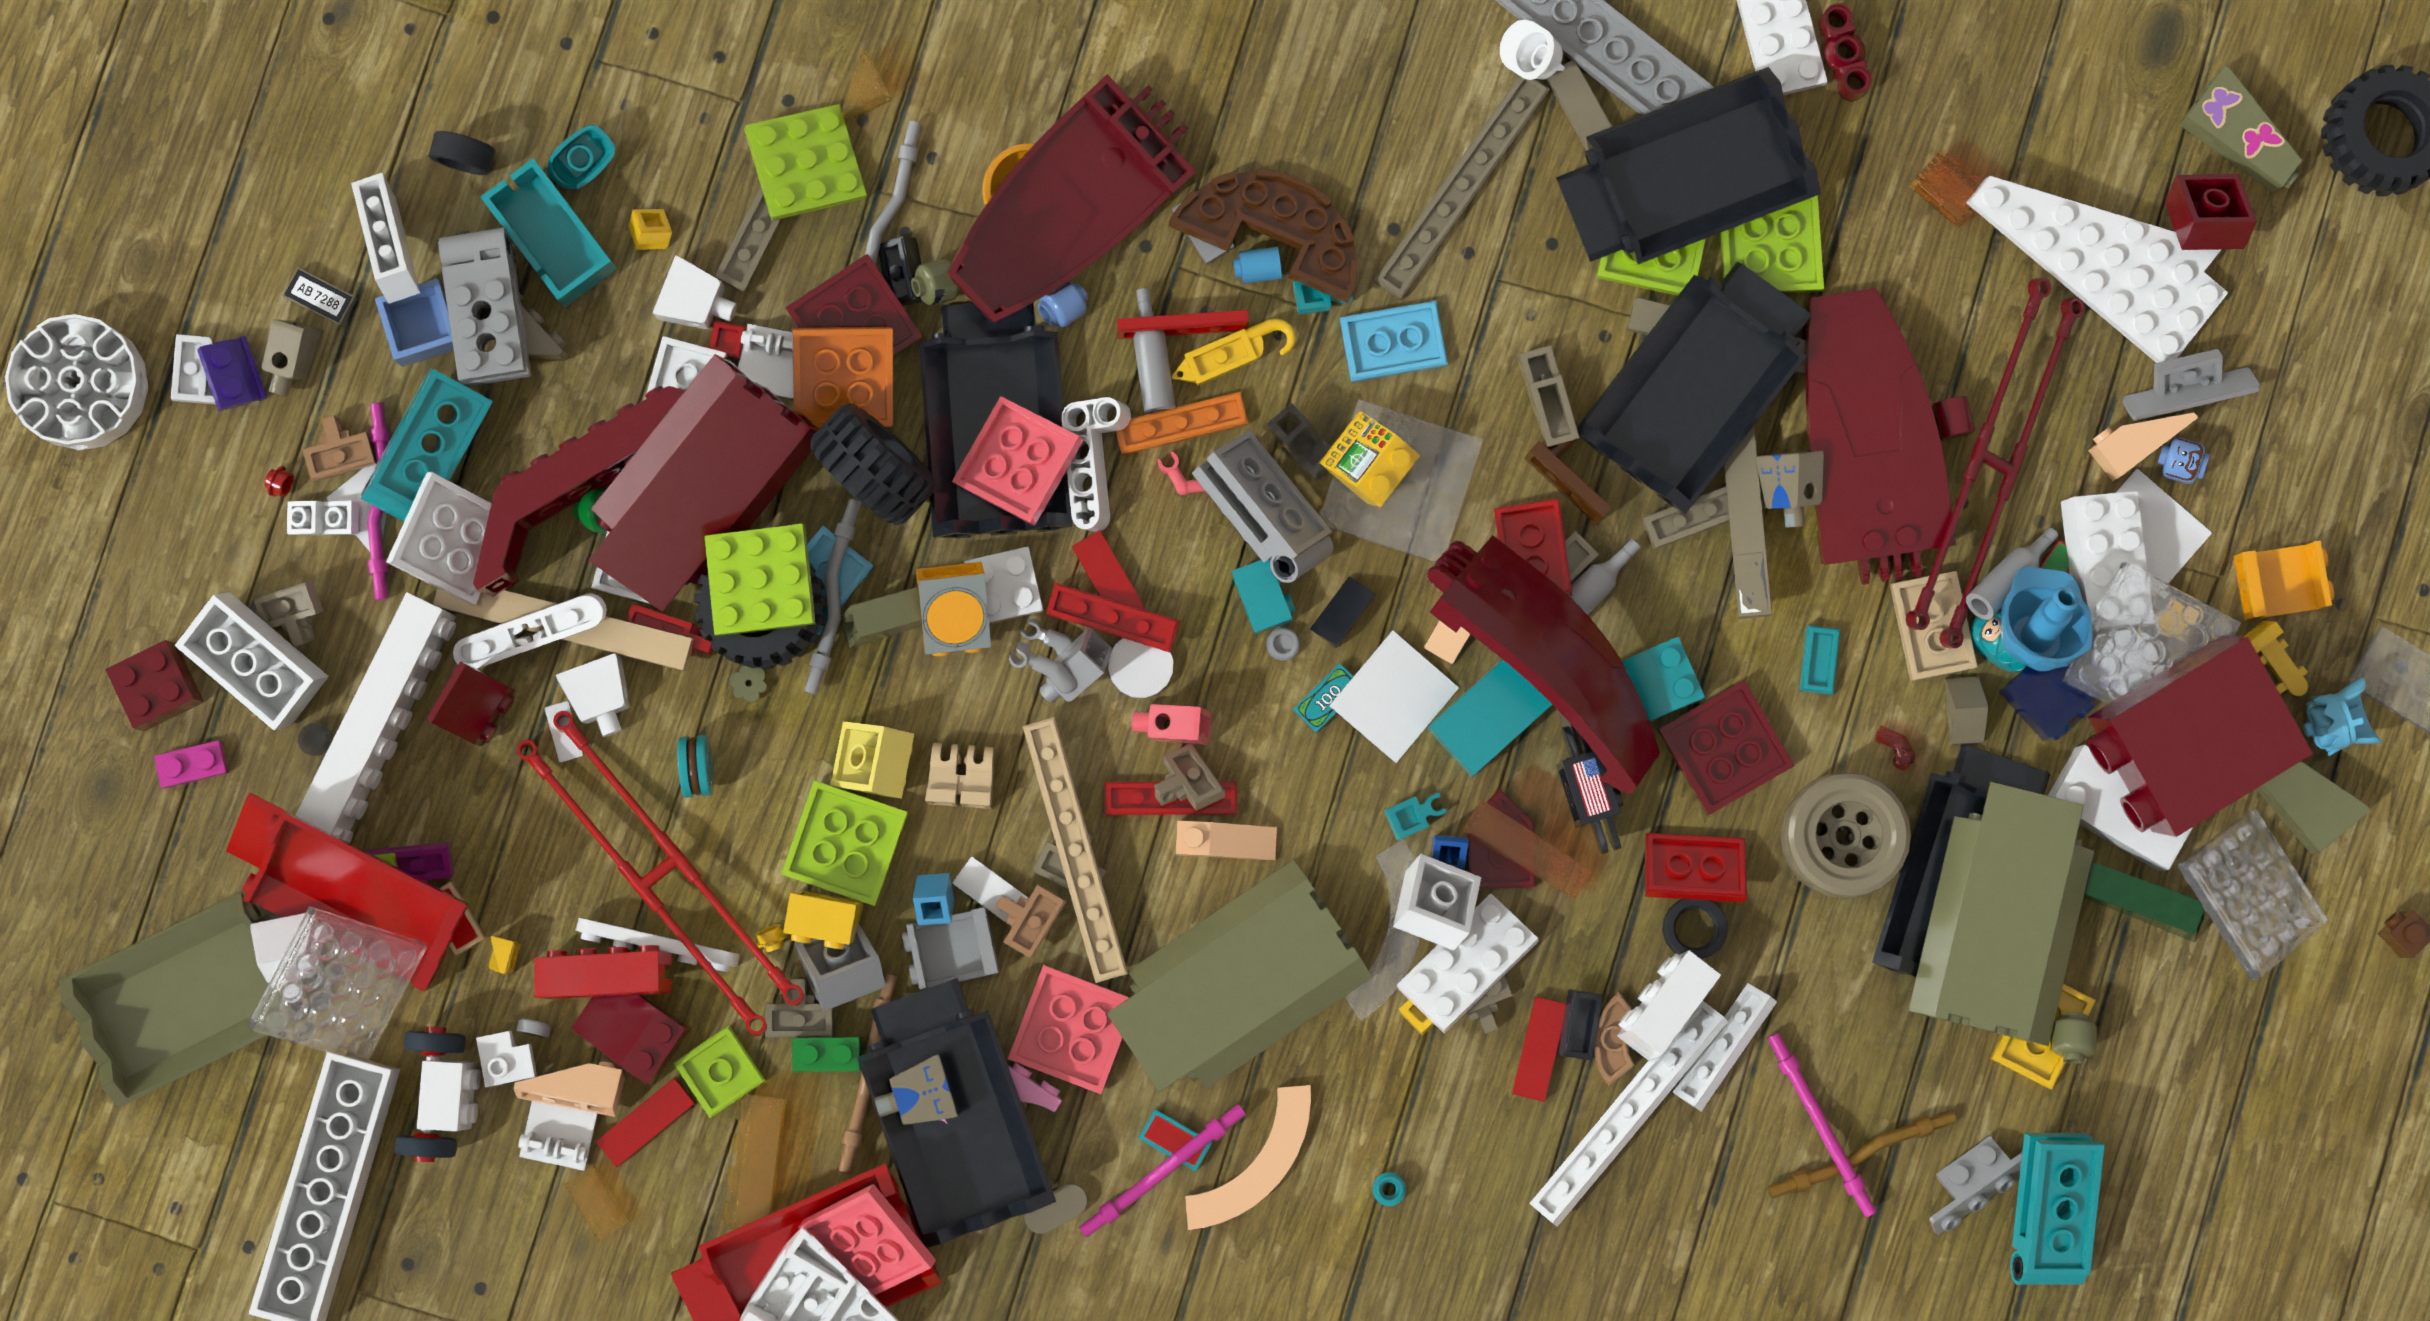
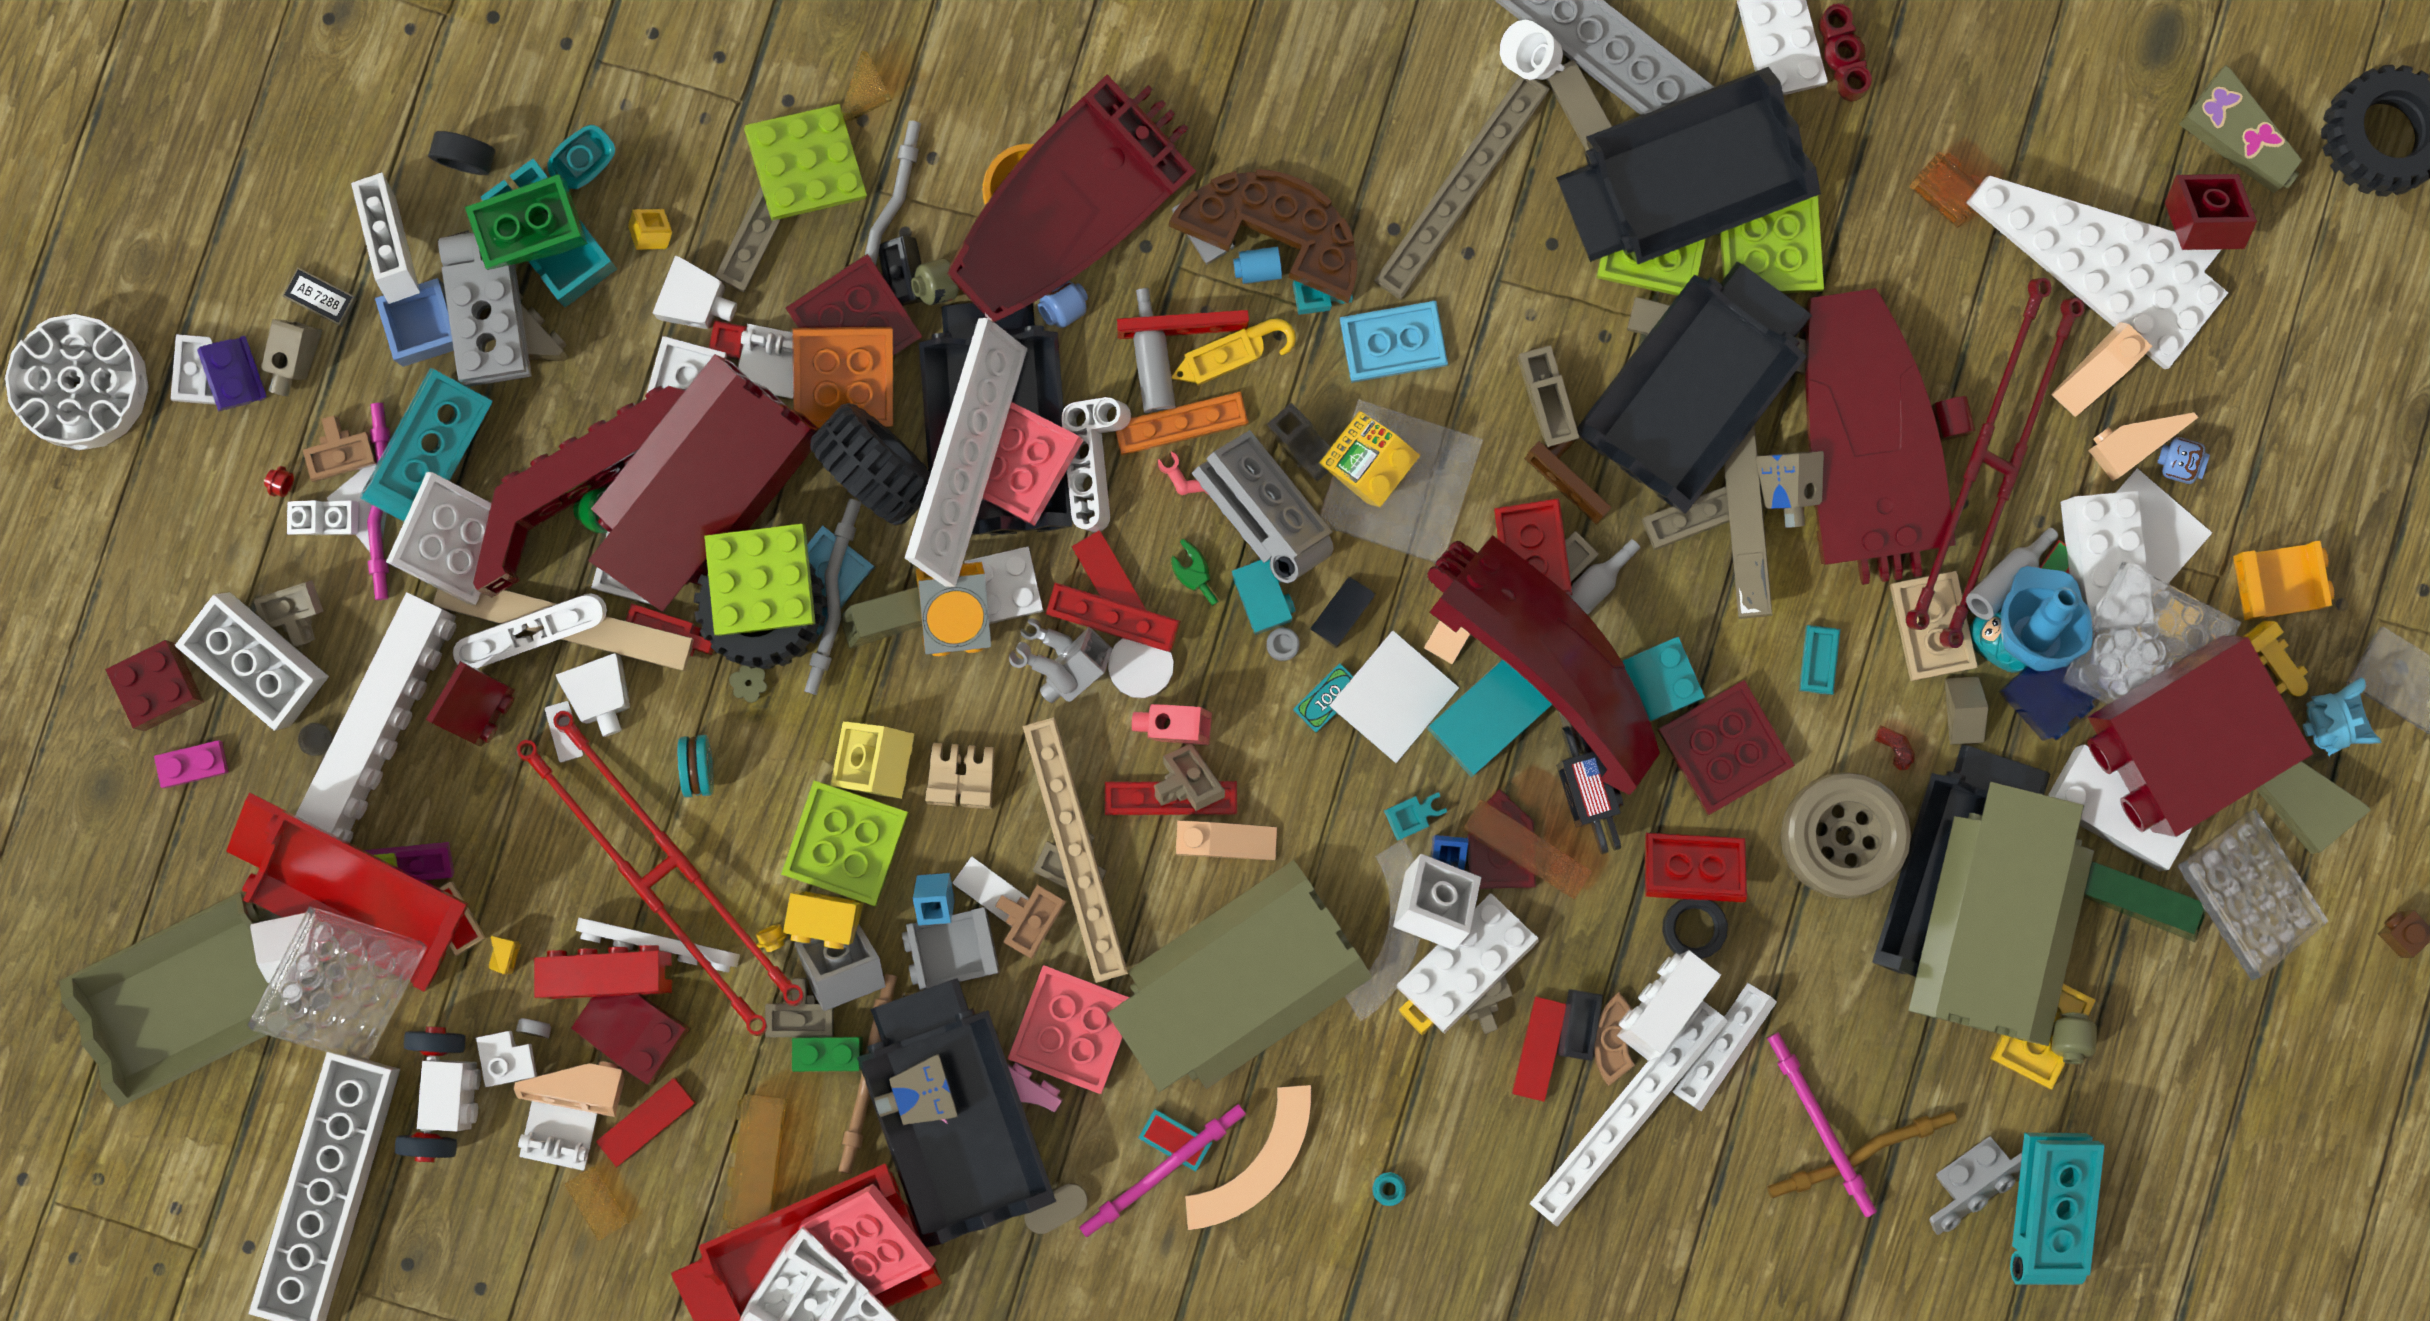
lime tile [673,1025,767,1118] -> none
light grey bracket [2123,349,2260,421] -> none
none -> green slope [465,174,588,270]
none -> white plate [905,318,1027,587]
none -> green hand [1171,538,1219,606]
none -> light nougat slope [2051,322,2153,417]

